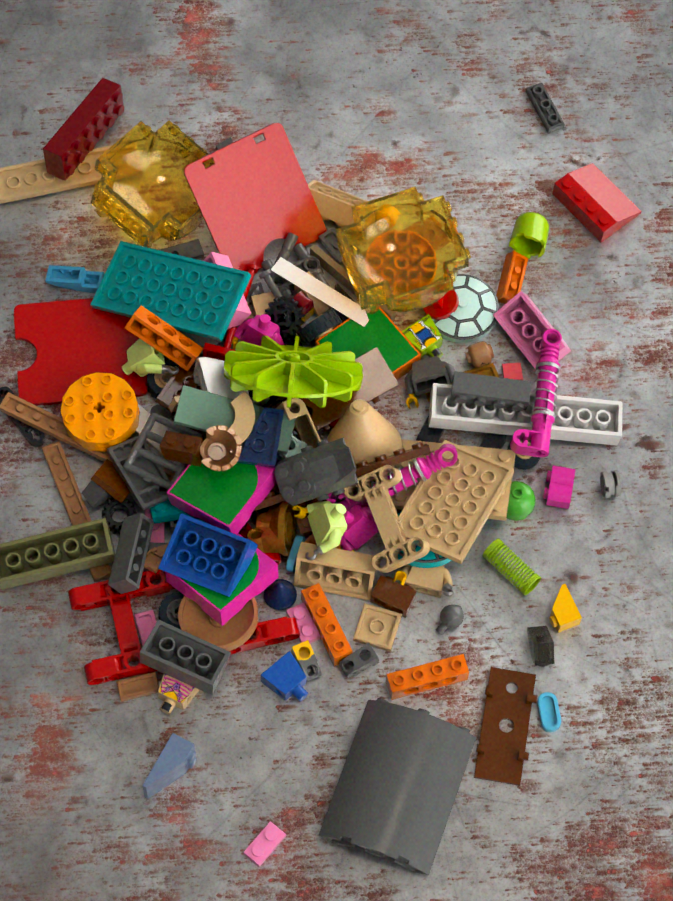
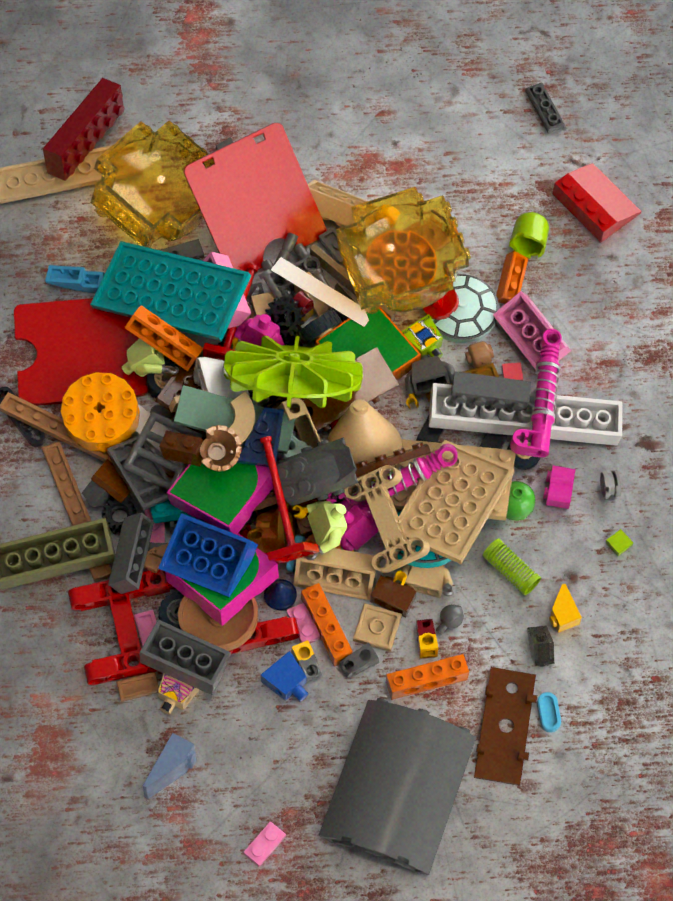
none -> red tile [260,436,320,563]
none -> yellow leg [416,619,438,659]
none -> lime tile [606,529,633,556]

